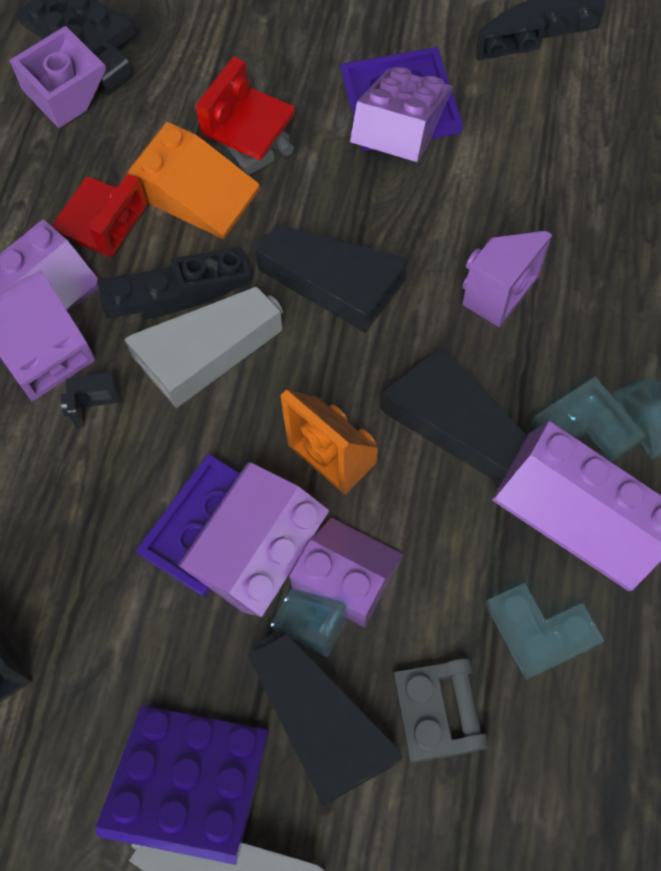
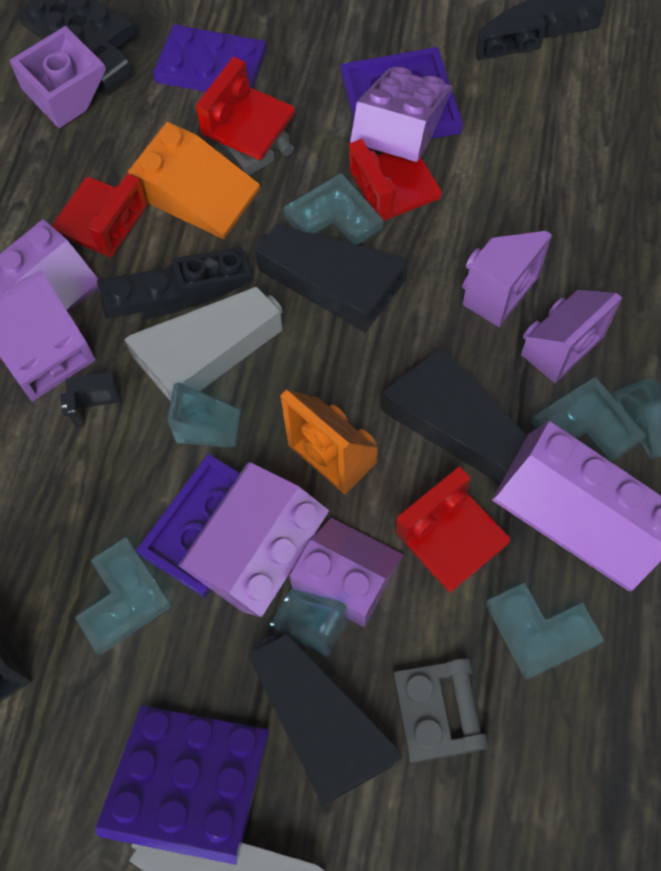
none -> clear light blue plate [75,537,172,655]
none -> dark purple plate [153,24,267,92]
none -> clear light blue slope [167,382,241,447]
none -> clear light blue plate [283,173,383,245]
none -> red bracket [349,139,442,223]
none -> red bracket [395,466,510,592]
none -> medium lavender slope [521,290,622,383]

